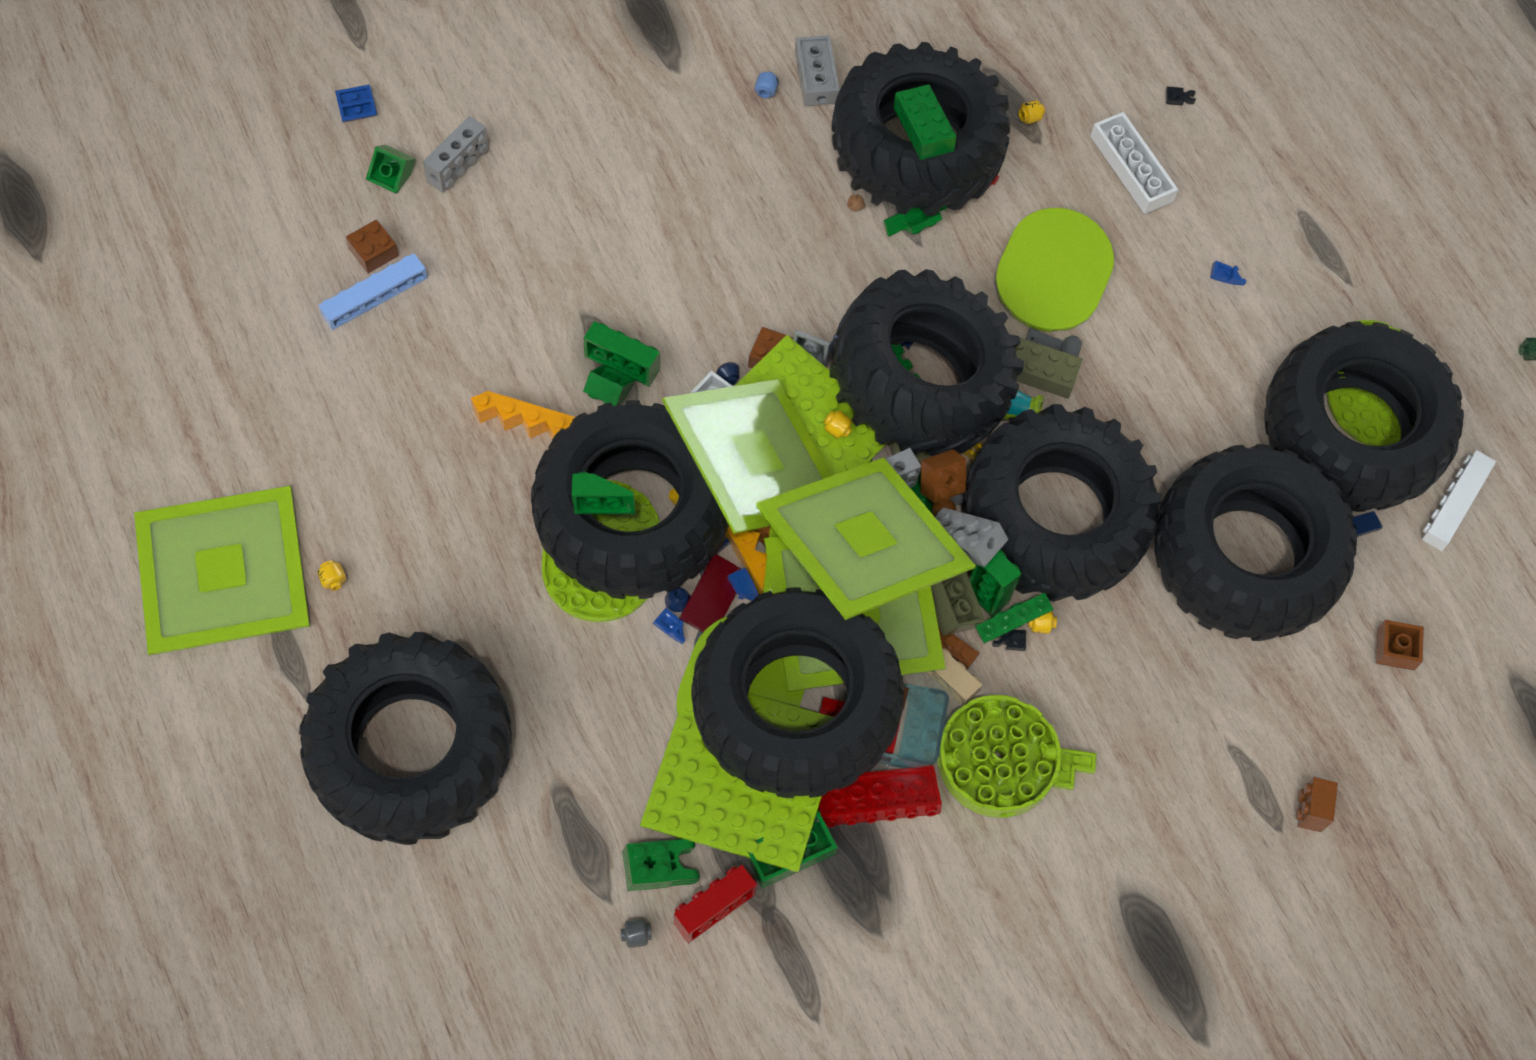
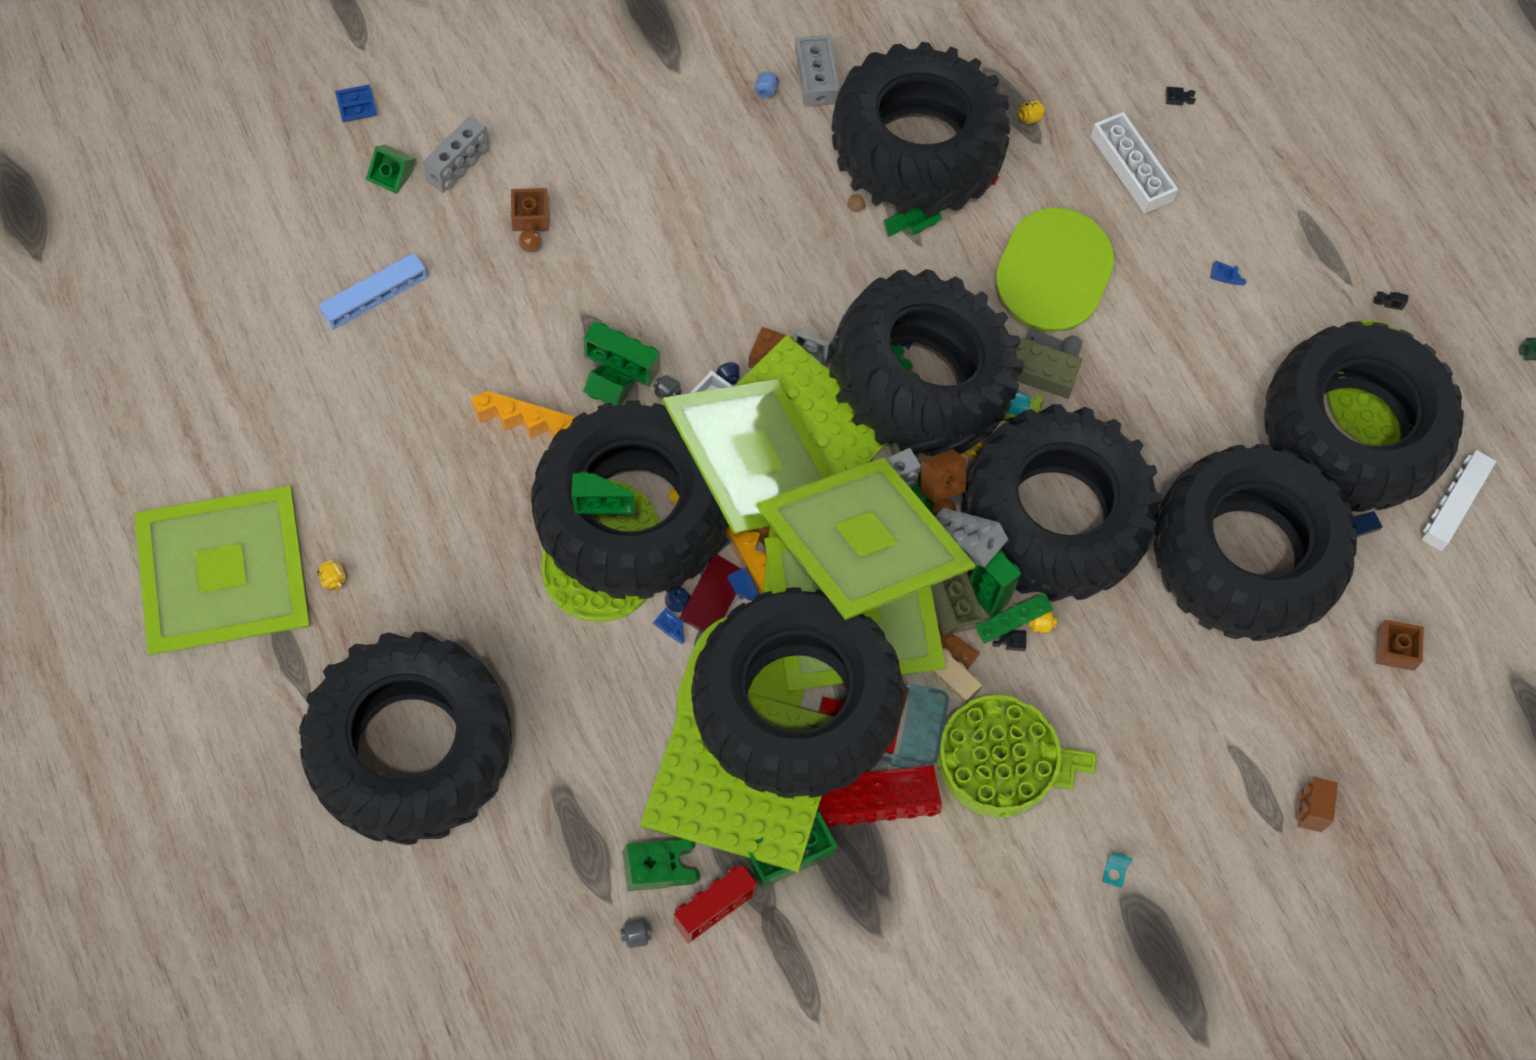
dark orange brick [346,219,399,273] -> none
yellow head [823,410,852,439] -> none
green brick [894,85,956,160] -> none
none -> dark orange brick [511,188,549,252]
none -> dark grey head [653,375,682,399]
none -> teal bracket [1102,853,1132,888]
none -> black plate [1373,291,1409,310]

